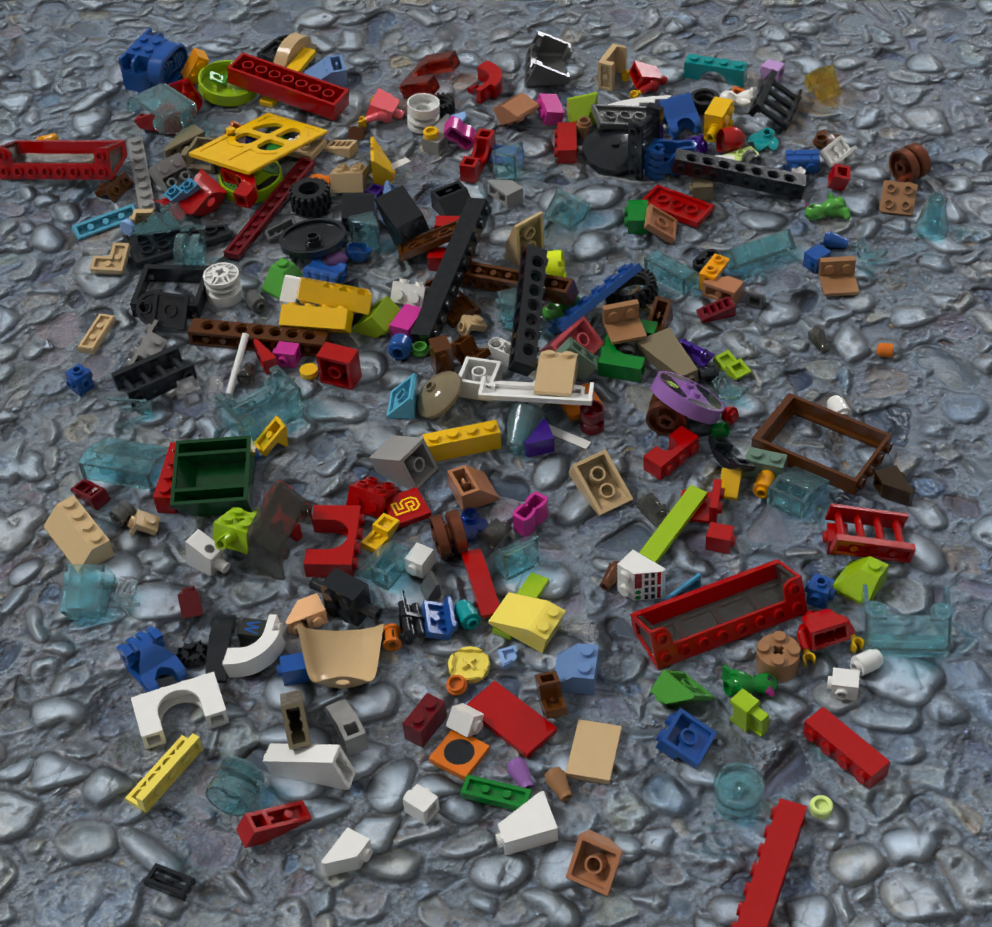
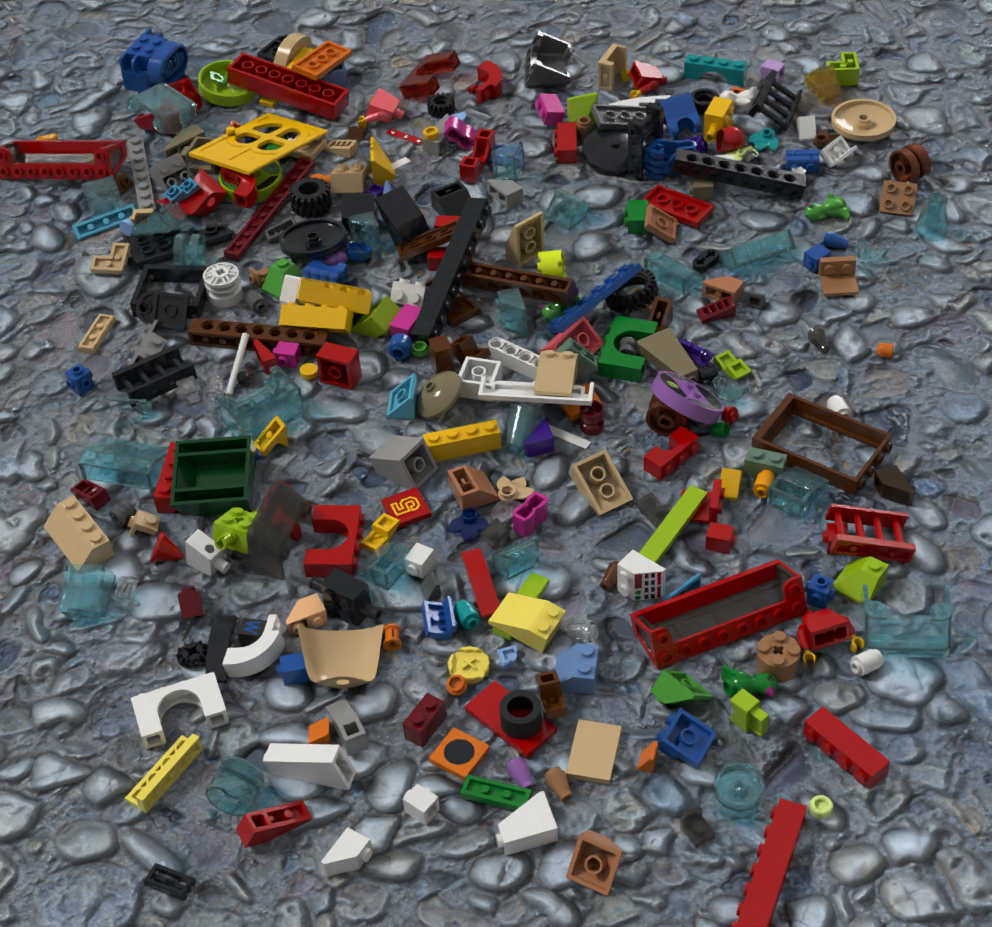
blue piece [116,626,187,693] -> none
light orange brick [181,48,210,85] -> none
dark tan slope [280,690,311,750] -> none
red bracket [346,476,400,518] -> none
black piece [398,590,425,645] -> none
white wheel [407,93,440,134] -> none
copper wheel [429,509,468,559] -> none
white brick [446,703,484,737] -> none
tan bracket [456,315,488,336] -> none
nougat slope [493,93,540,126] -> none
black brick [508,244,548,377] -> none
medium nougat bracket [602,299,647,345] -> none
light orange bracket [699,254,730,290] -> none
black slope [708,436,756,472] -> none
white brick [827,667,860,701] -> none
red brick [828,163,851,191] -> none
none -> clear light blue slope [81,176,123,215]
none -> red hat [150,532,184,563]
none -> medium nougat bracket [248,267,269,289]
none -> orange plate [292,40,352,81]
none -> orange slope [309,717,331,744]
none -> red sticker [386,129,422,145]
none -> tan plate [497,476,534,503]
none -> black piece [499,690,542,740]
none -> orange slope [637,741,658,773]
none -> clear smoke bracket [680,806,715,848]
none -> white slope [795,116,816,142]
none -> lime brick [825,52,860,87]
none -> tan dish [831,99,896,141]

